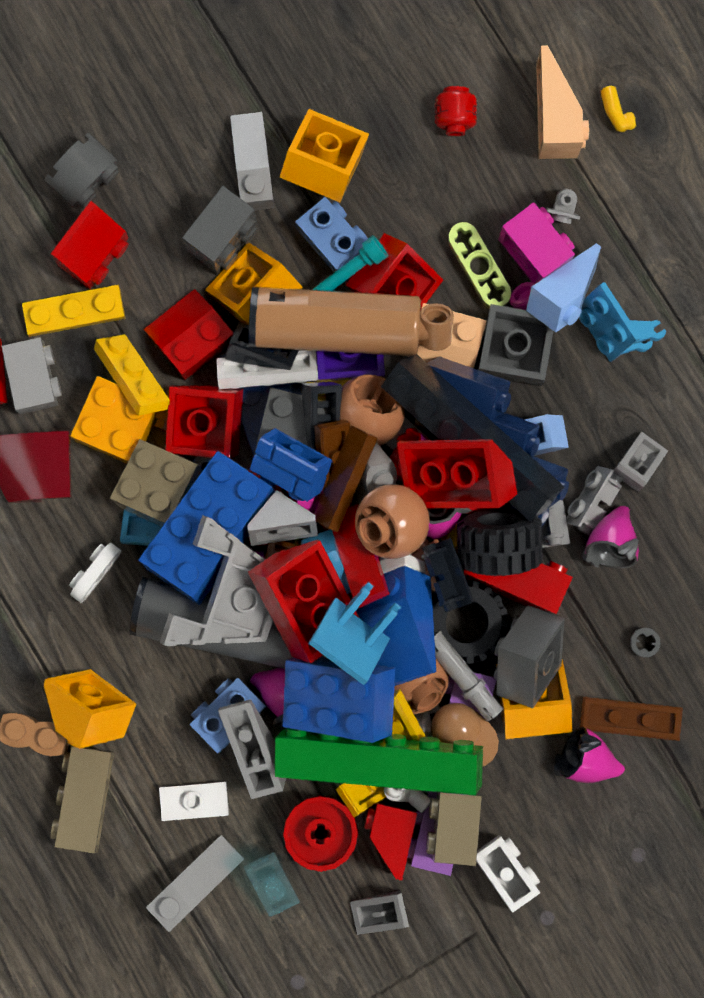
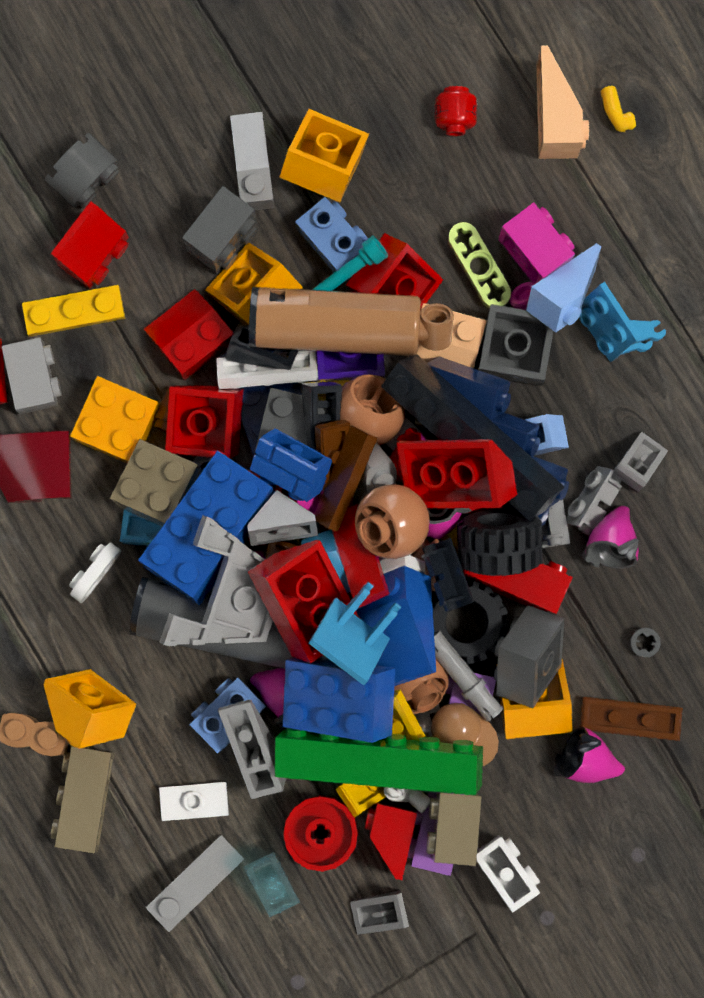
yellow plate [94,334,170,416] -> none
light grey hinge [546,188,580,224] -> none

